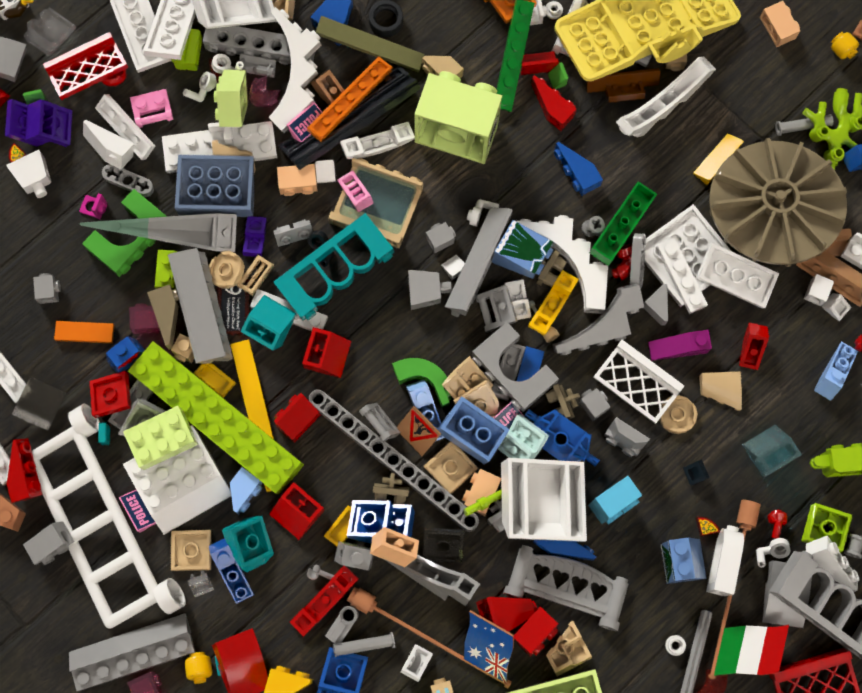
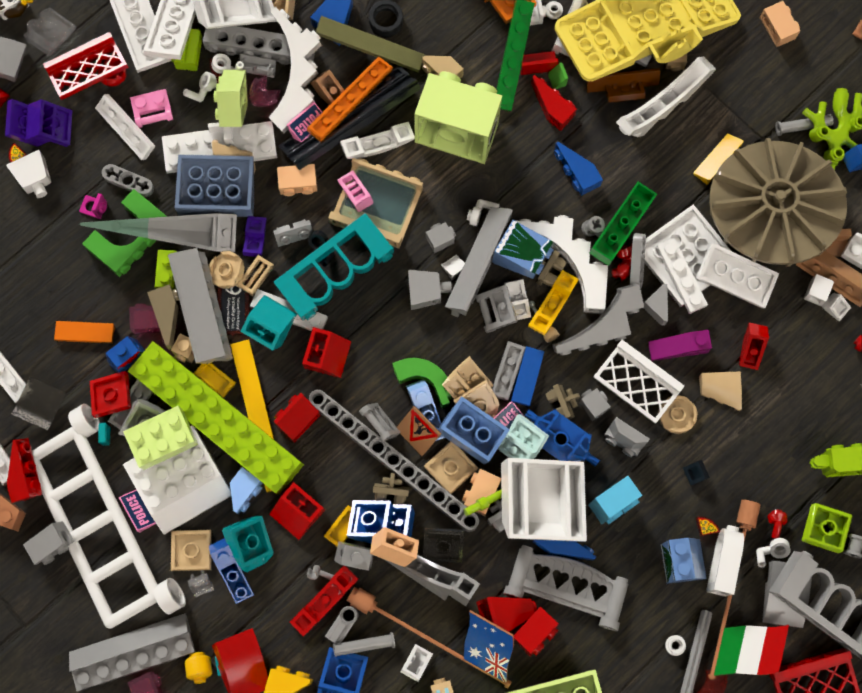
bright green slope [23,89,47,105] -> none
light grey brick [33,273,61,304] -> none
white slope [83,120,134,169] -> none
white slope [315,160,336,183] -> none
light grey arch [472,322,559,412] -> none
tan slope [546,621,592,677] -> none
clear light blue slope [742,425,802,478] -> none
white slope [806,536,859,591] -> none
light blue slope [814,341,858,401] -> none
yellow head [831,32,859,60] -> none

